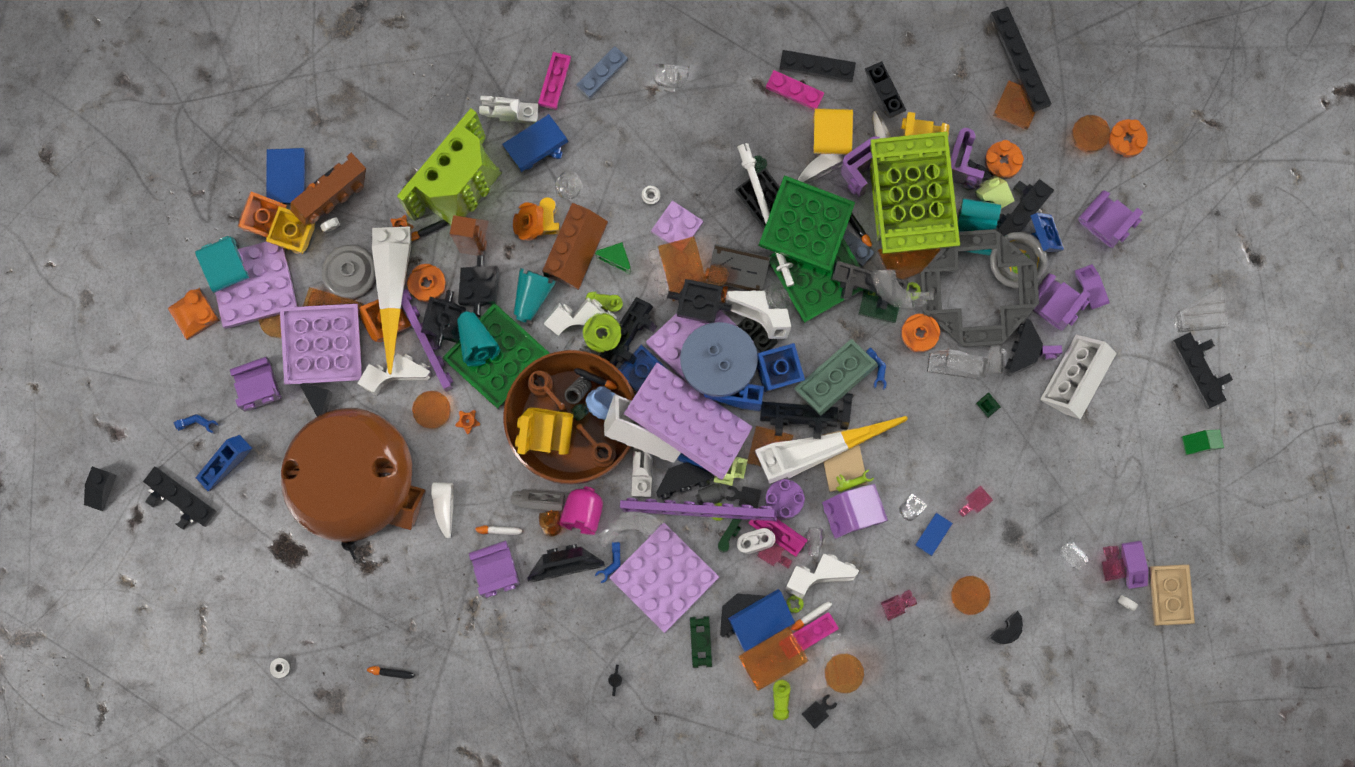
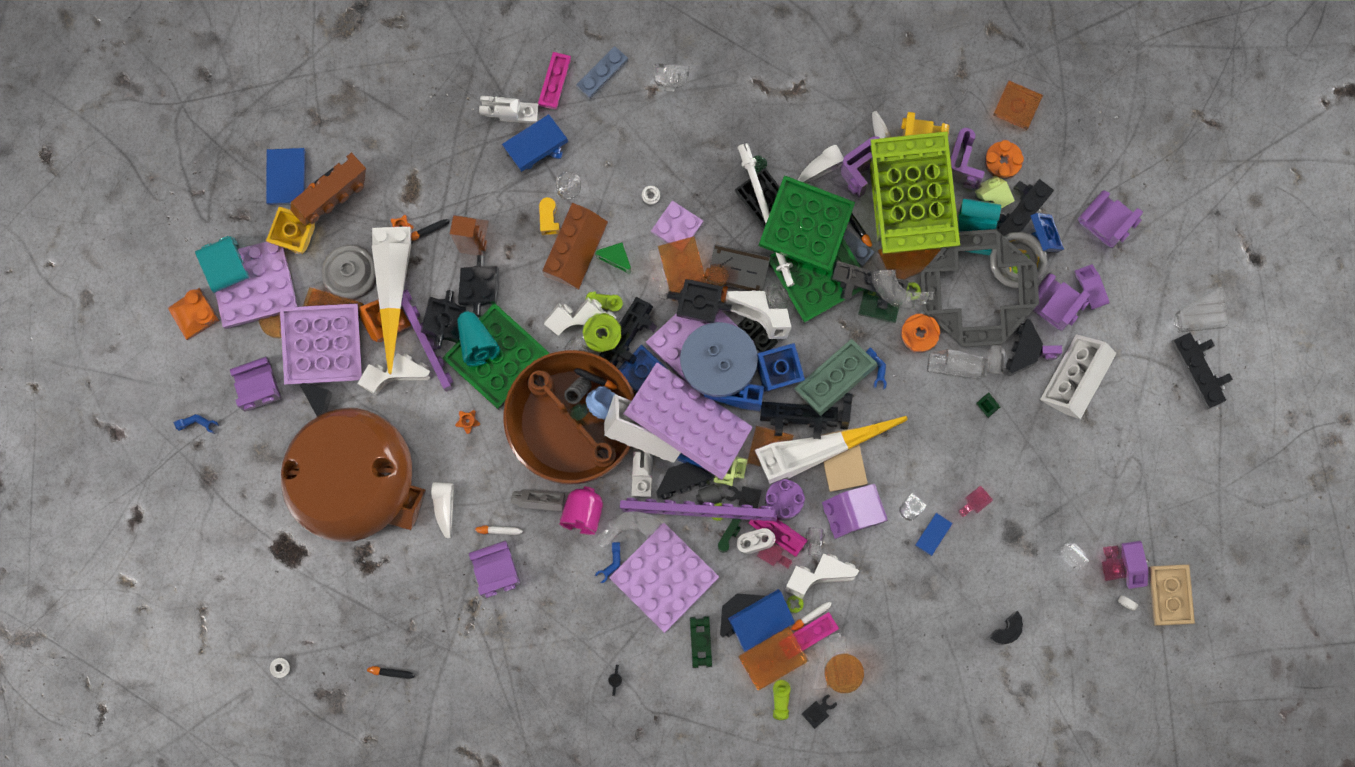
black slope [84,466,117,511] -> none
black hinge [143,466,217,530] -> none
blue slope [195,435,252,491] -> none
orange slope [237,191,287,238] -> none
white tile [320,218,340,233] -> none
black piece [341,541,357,560] -> none
lime wedge [397,108,502,226] -> none
orange plate [407,264,446,302] -> none
clear orange tile [412,391,451,429] -> none
orange plate [513,202,544,241] -> none
teal cone [513,268,556,323] -> none
yellow piece [515,408,573,455] -> none
black wedge [527,544,606,583] -> none
clear orange plate [539,511,562,537] -> none
dark pink plate [766,70,824,110] -> none
black plate [779,50,856,82] -> none
yellow piece [813,109,853,155] -> none
lime piece [836,469,874,492] -> none
black slope [865,61,906,119] -> none
clear pink plate [881,589,917,621] -> none
clear orange tile [951,576,990,615] -> none
black piece [968,159,994,179] -> none
black plate [990,7,1052,112] -> none
clear orange tile [1072,115,1110,152] -> none
orange plate [1109,119,1148,158] -> none
green slope [1181,429,1224,455] -> none

